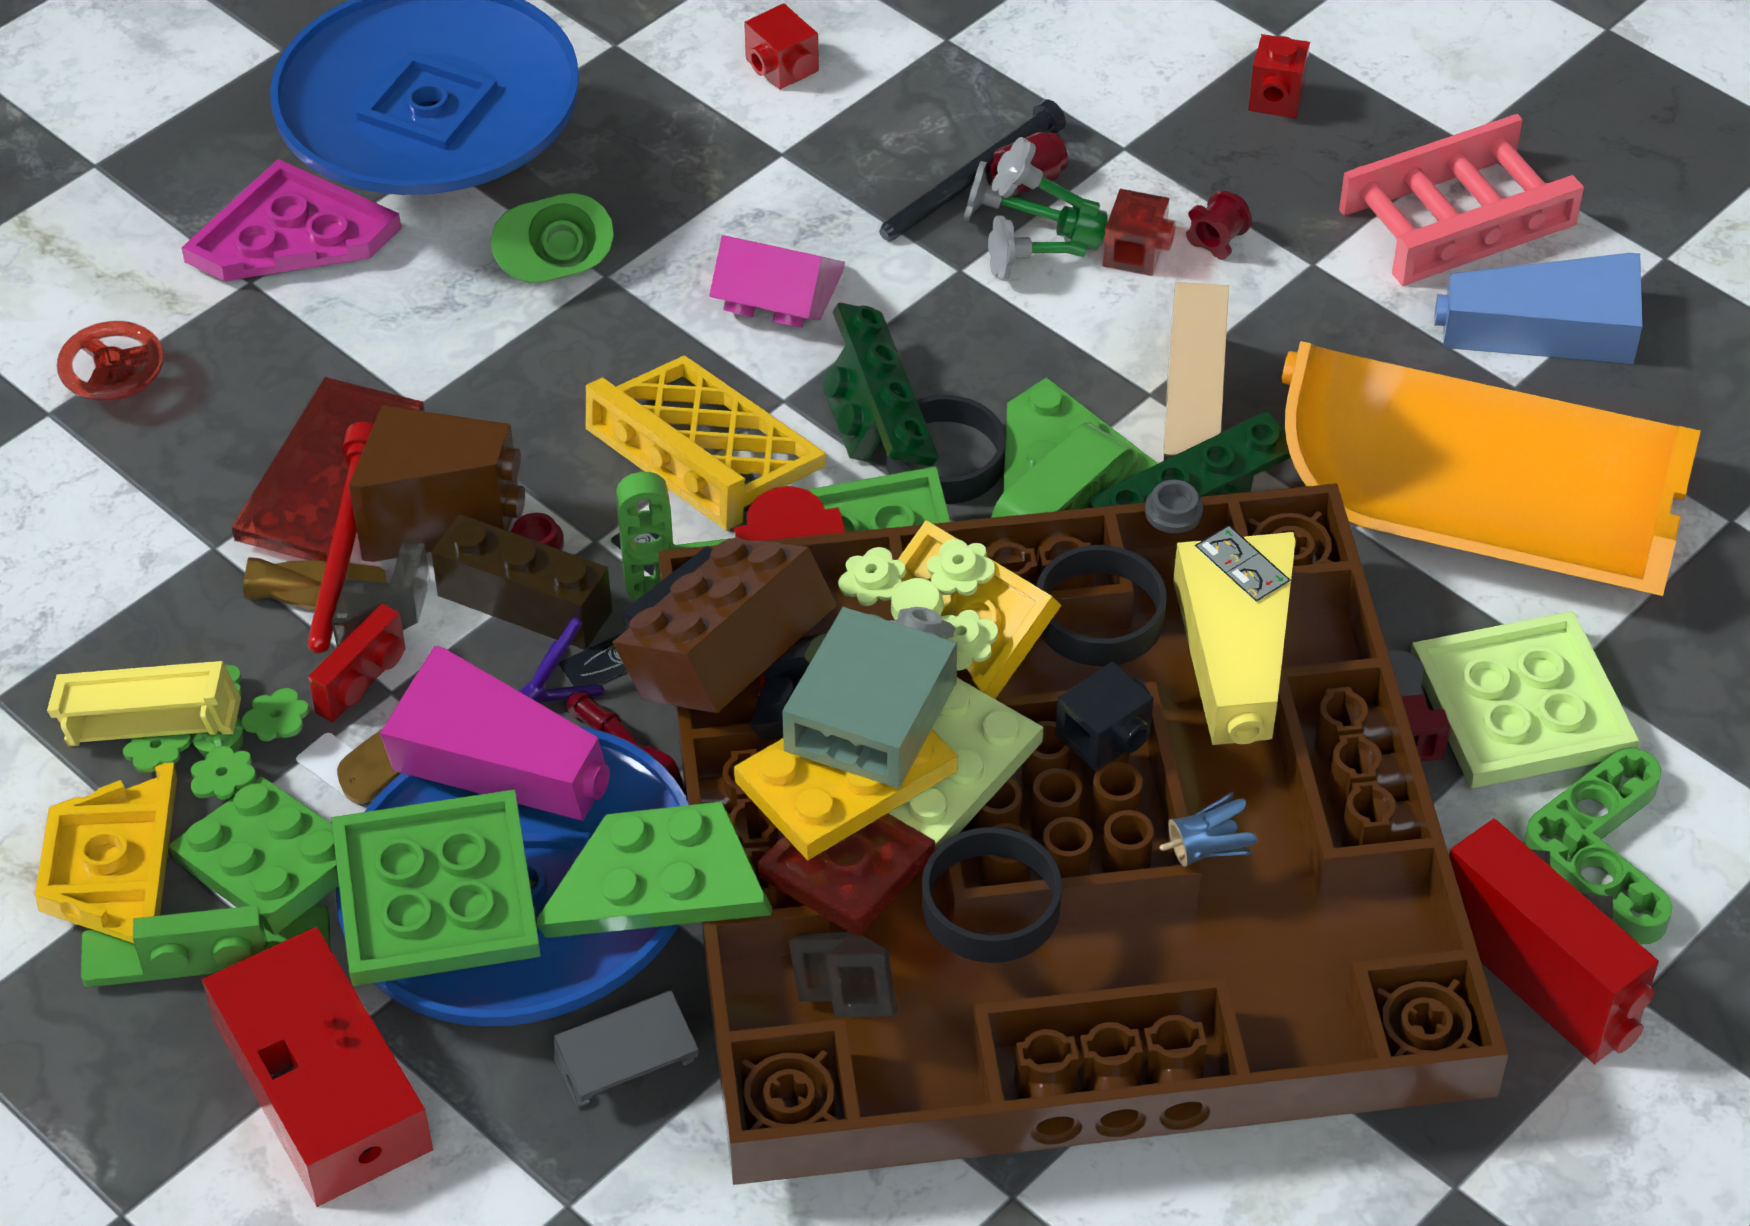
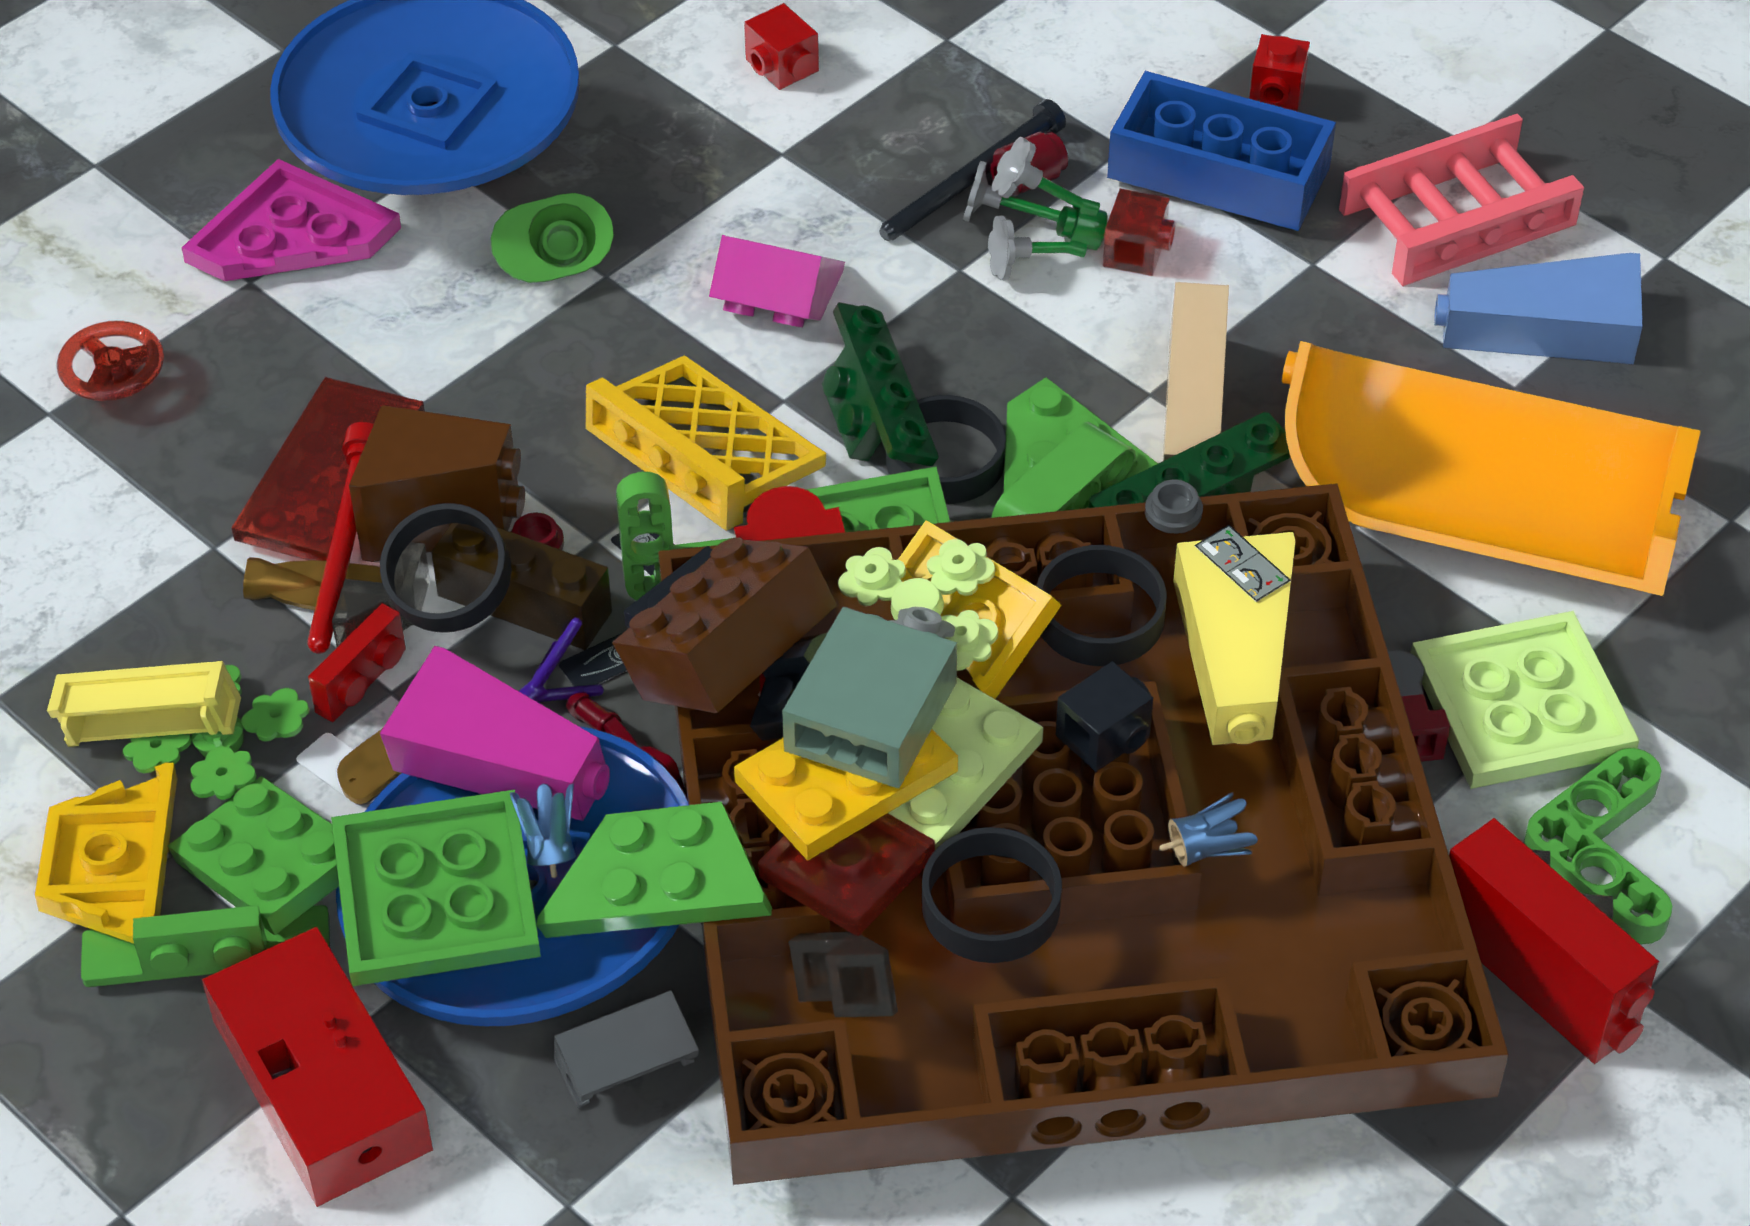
dark red brick [1186,191,1252,260] -> none
none -> black tyre [380,503,512,633]
none -> flat silver piece [510,783,576,878]
none -> blue brick [1107,71,1336,231]

